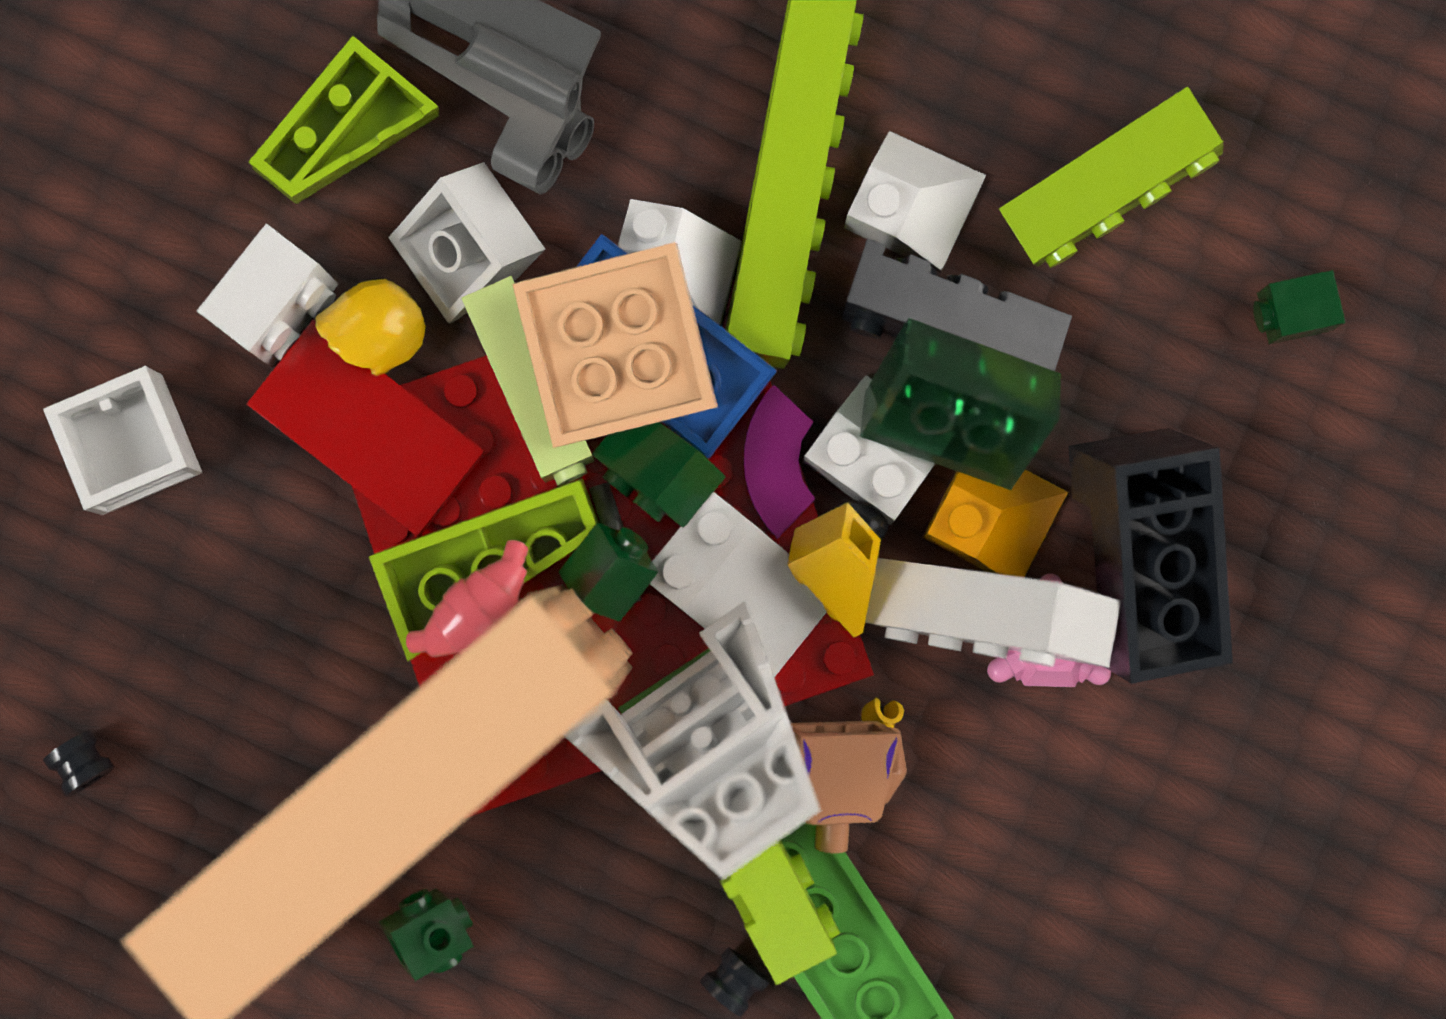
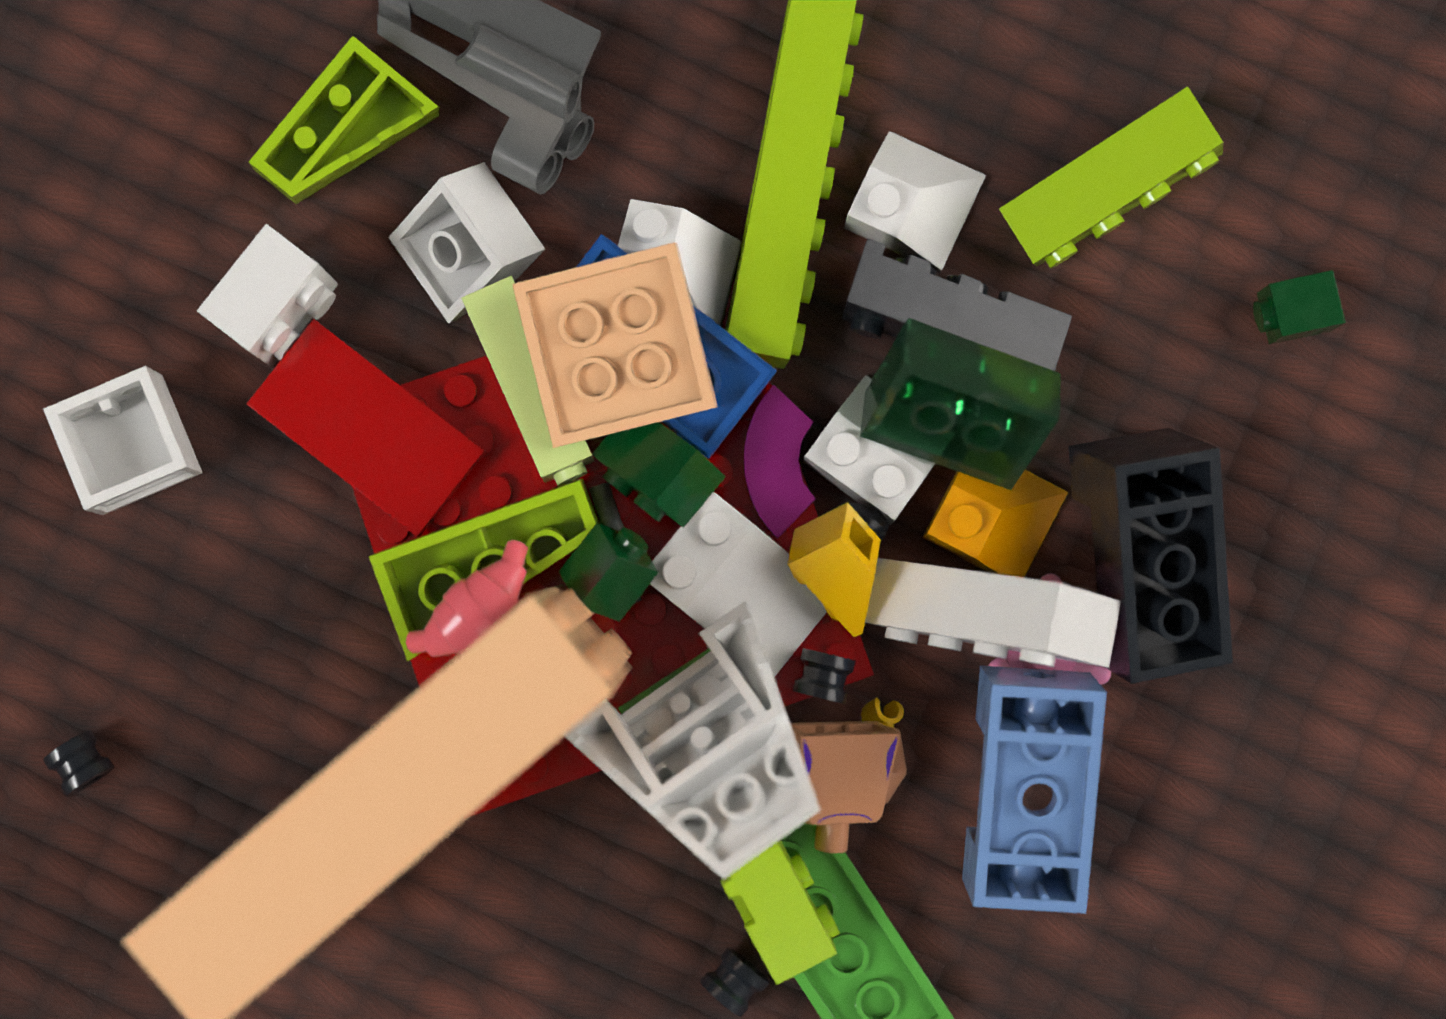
yellow hair [314,279,426,376] -> none
dark green brick [379,888,474,981] -> none
none -> black wheel [792,648,856,704]
none -> medium blue plate [962,665,1106,913]

